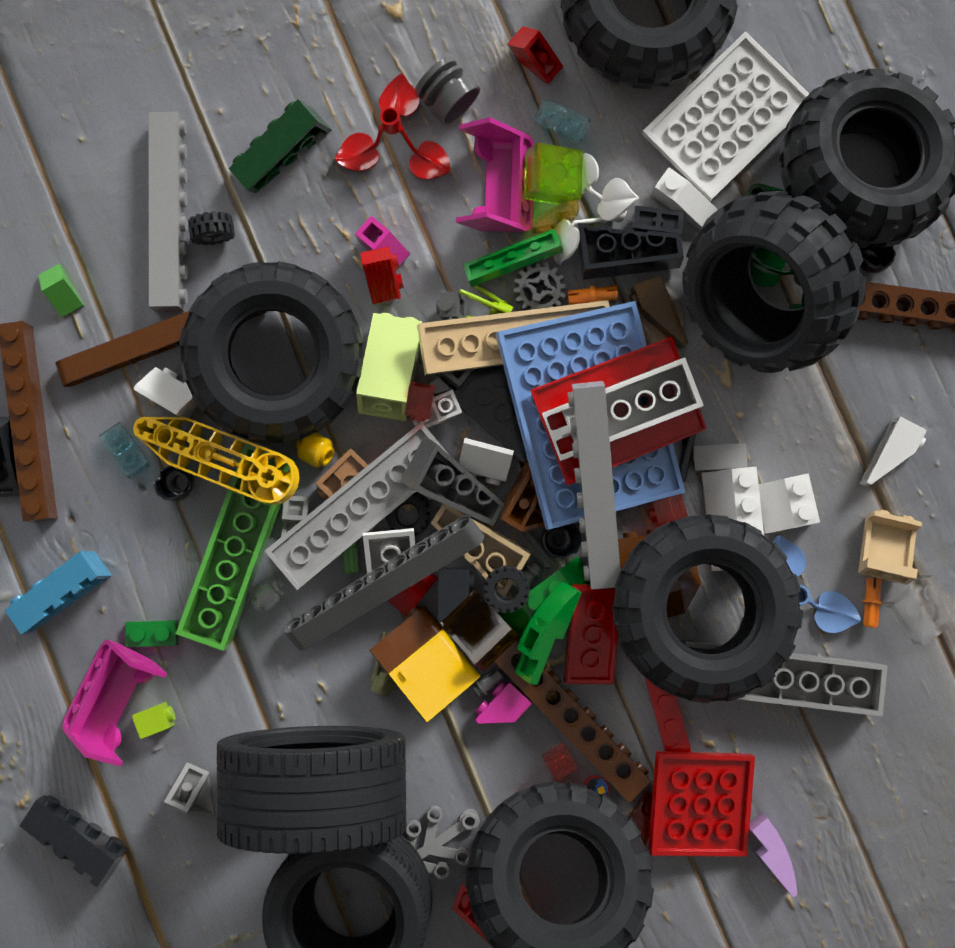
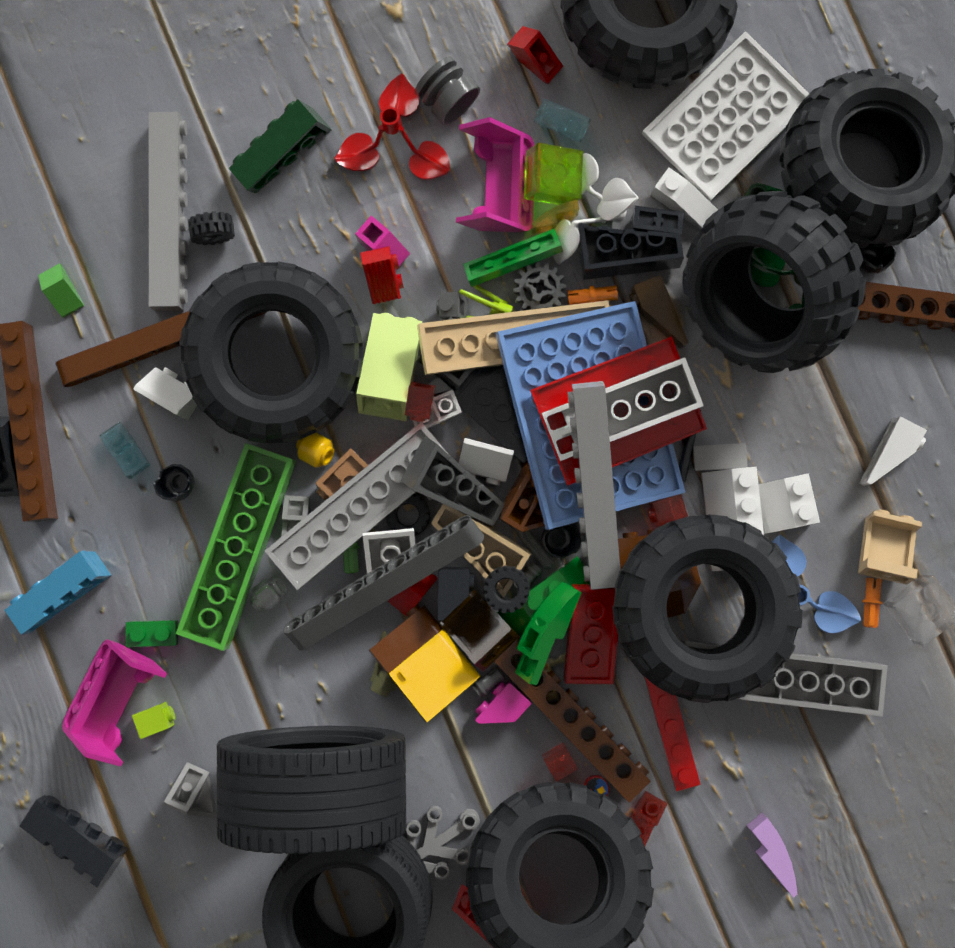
yellow beam [133,417,300,505] -> none
red plate [648,751,755,857] -> none

